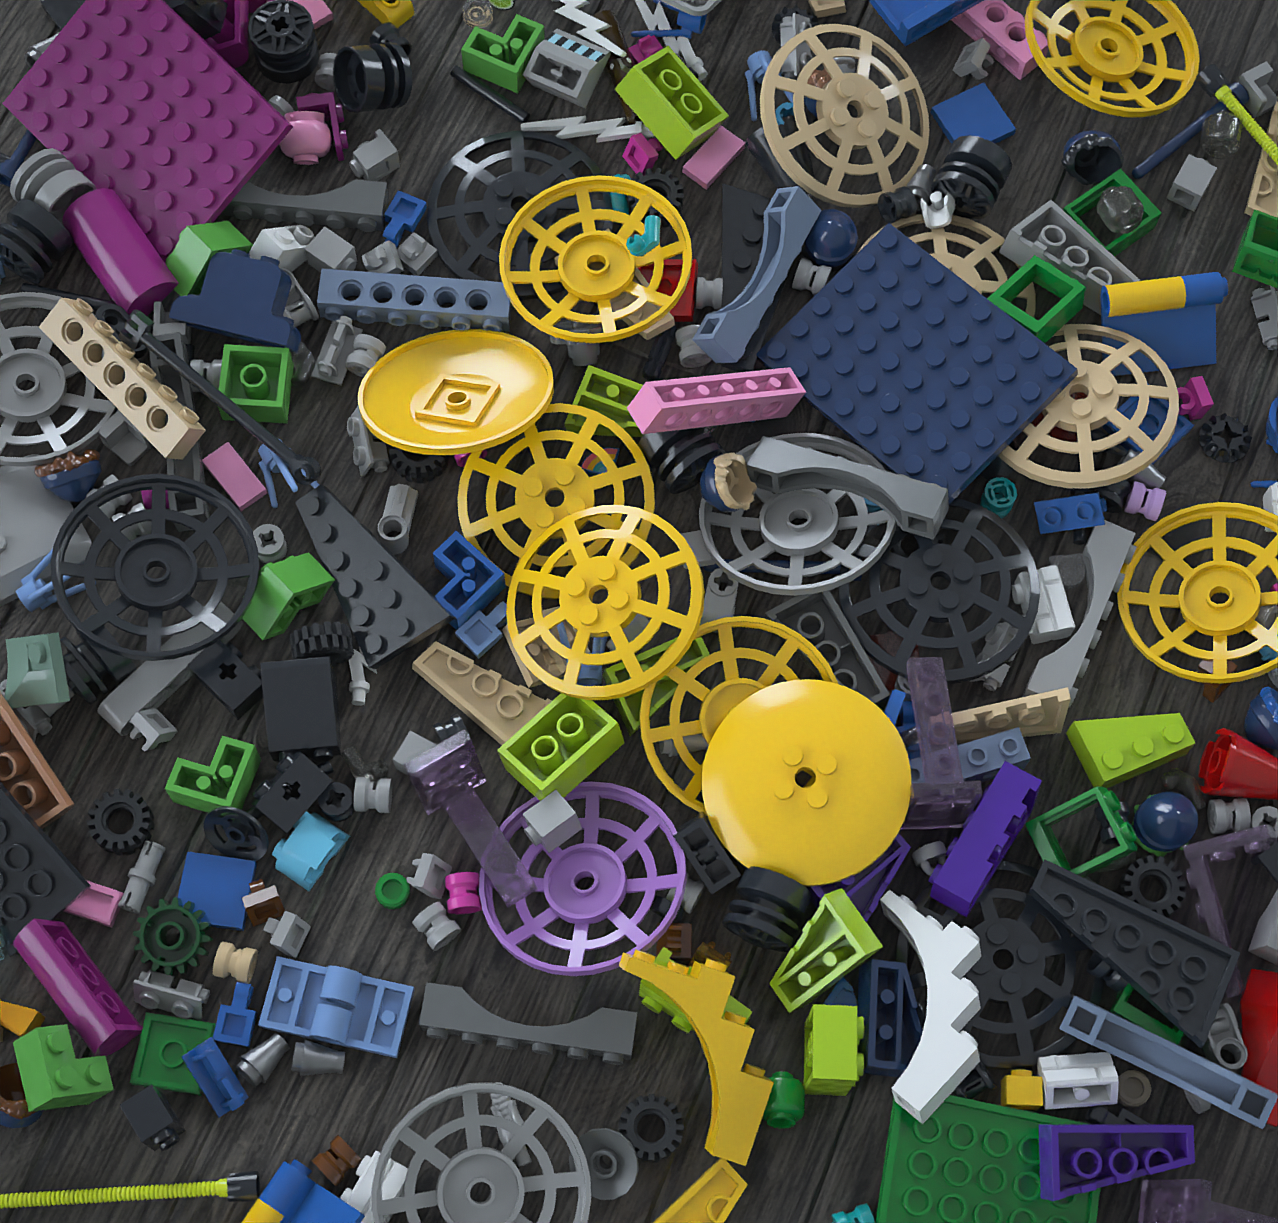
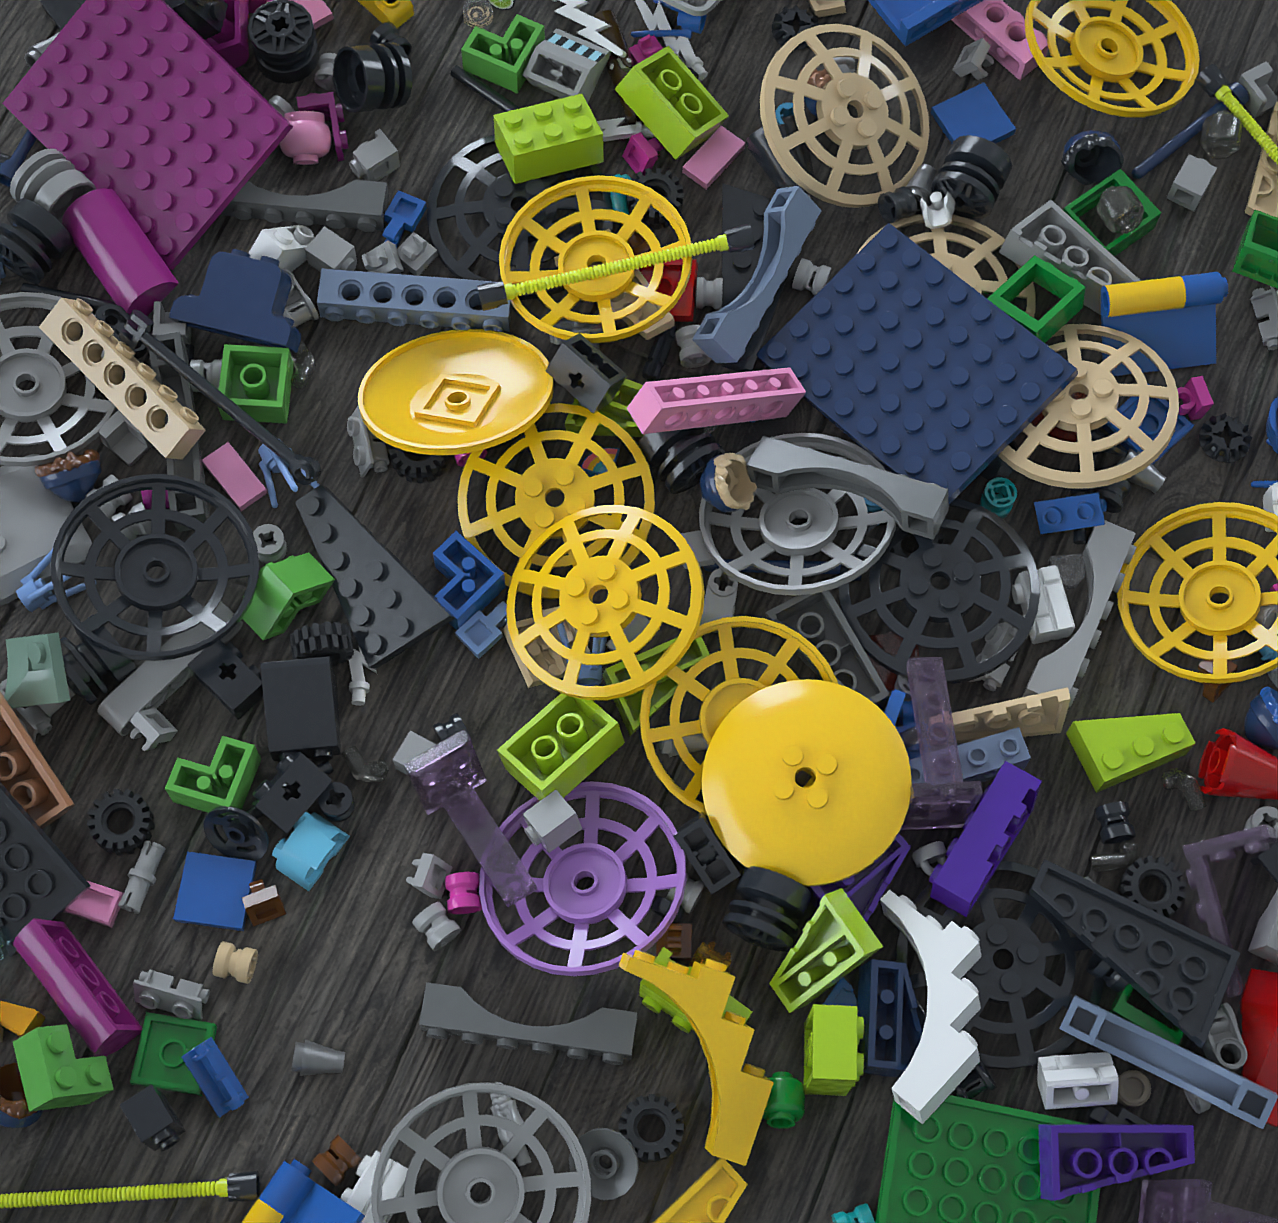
dark green gear [133,897,213,976] -> none
bright green brick [166,221,253,296] -> none
blue plate [213,982,257,1048] -> none
flat silver cone [236,1033,290,1087] -> none
medium blue plate [258,956,415,1058] -> none
light grey tile [263,911,311,958] -> none
light grey hinge [311,316,363,386] -> none
light grey wheel [345,334,386,378] -> none
light grey wheel [354,777,392,813] -> none
green tile [375,873,411,909] -> none
light grey piece [378,484,418,554] -> none
tan wing [412,641,552,745] -> none
teal arm [626,215,661,256] -> none
medium blue plant [745,51,793,121] -> none
light grey hinge [780,13,813,80] -> none
dark blue hair [802,209,859,272] -> none
yellow plate [1001,1070,1043,1111] -> none
green window [1025,786,1137,877] -> none
lavender wheel [1124,481,1166,521] -> none
dark blue hair [1132,792,1198,857] -> none
light grey wheel [1207,798,1251,834] -> none
none -> neon yellow hose [477,224,755,311]
none -> lime brick [494,94,603,184]
none -> black brick [545,333,628,413]

